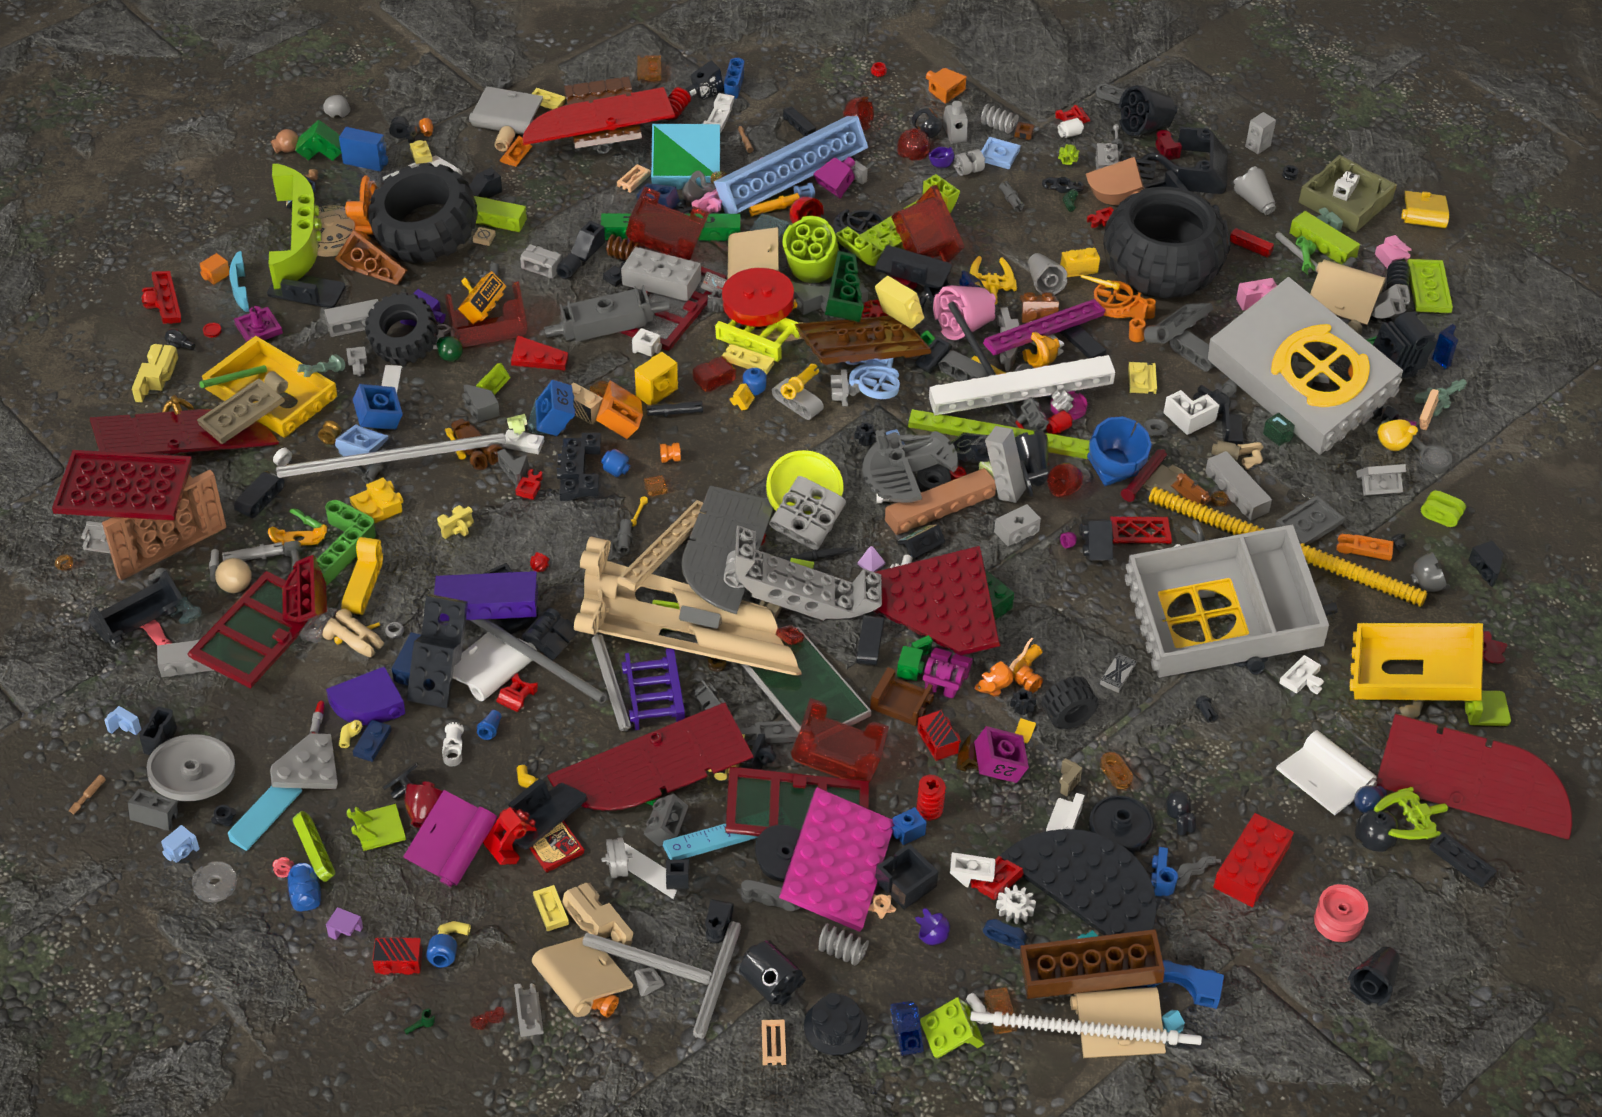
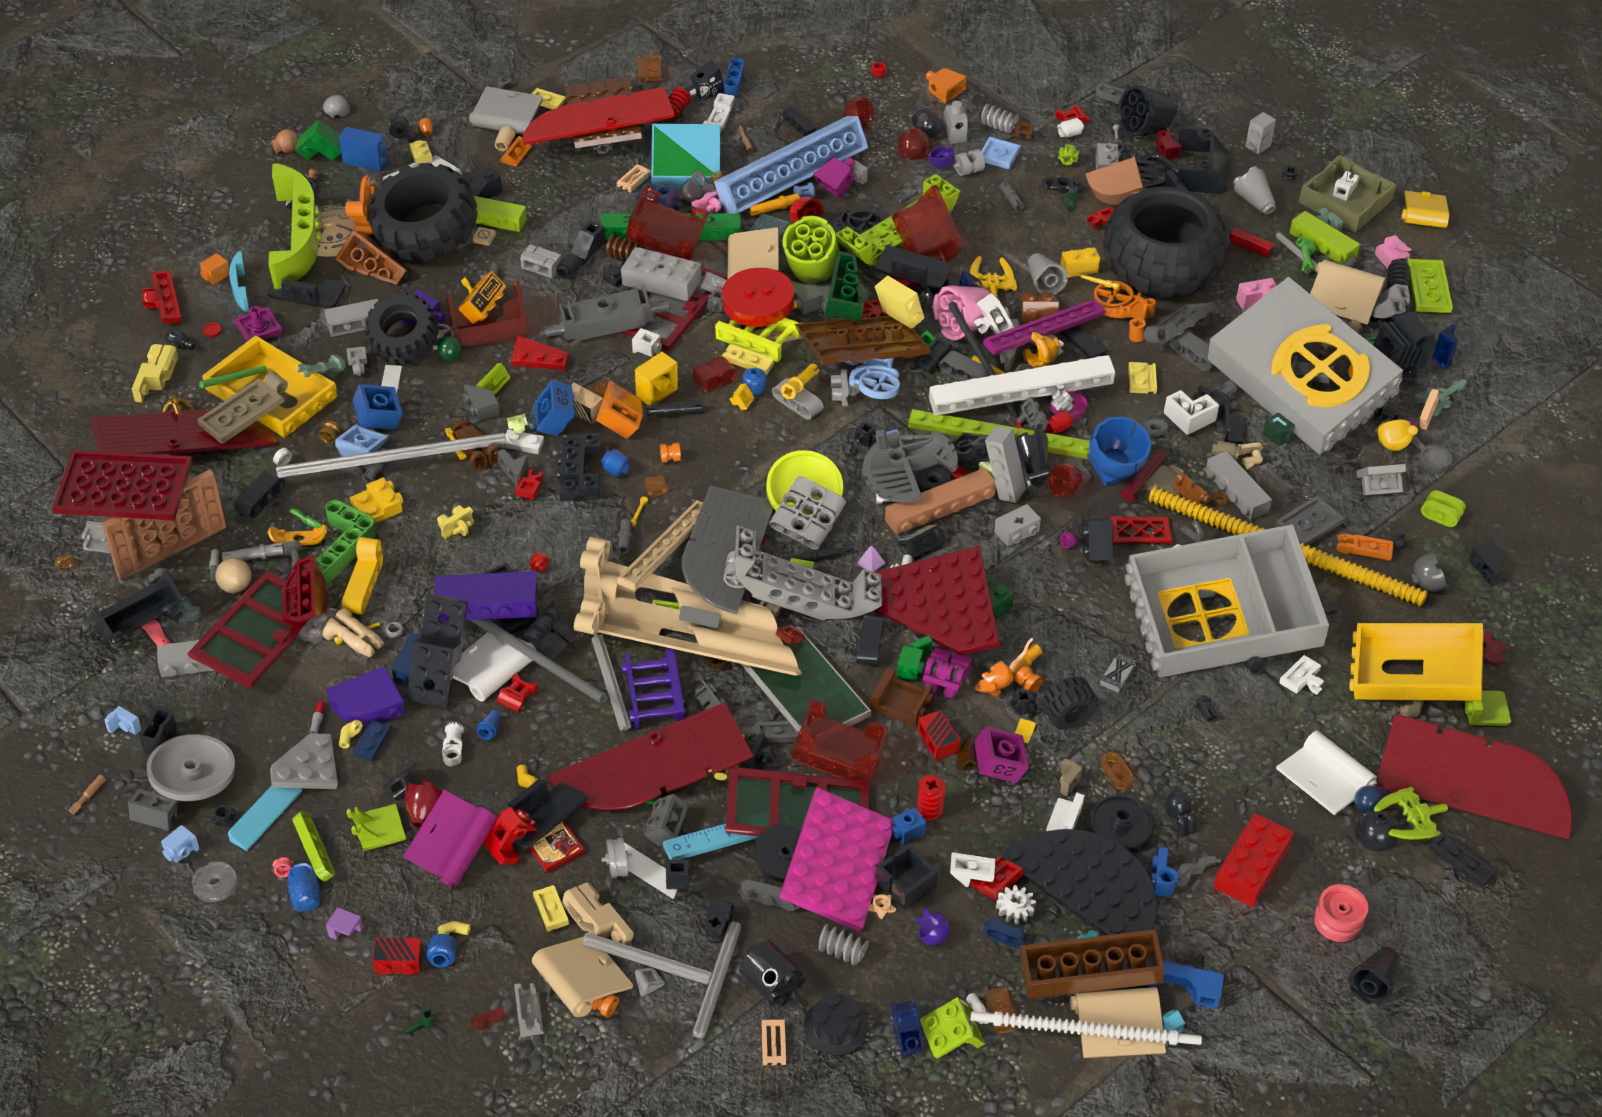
none -> white brick [974,293,1015,334]

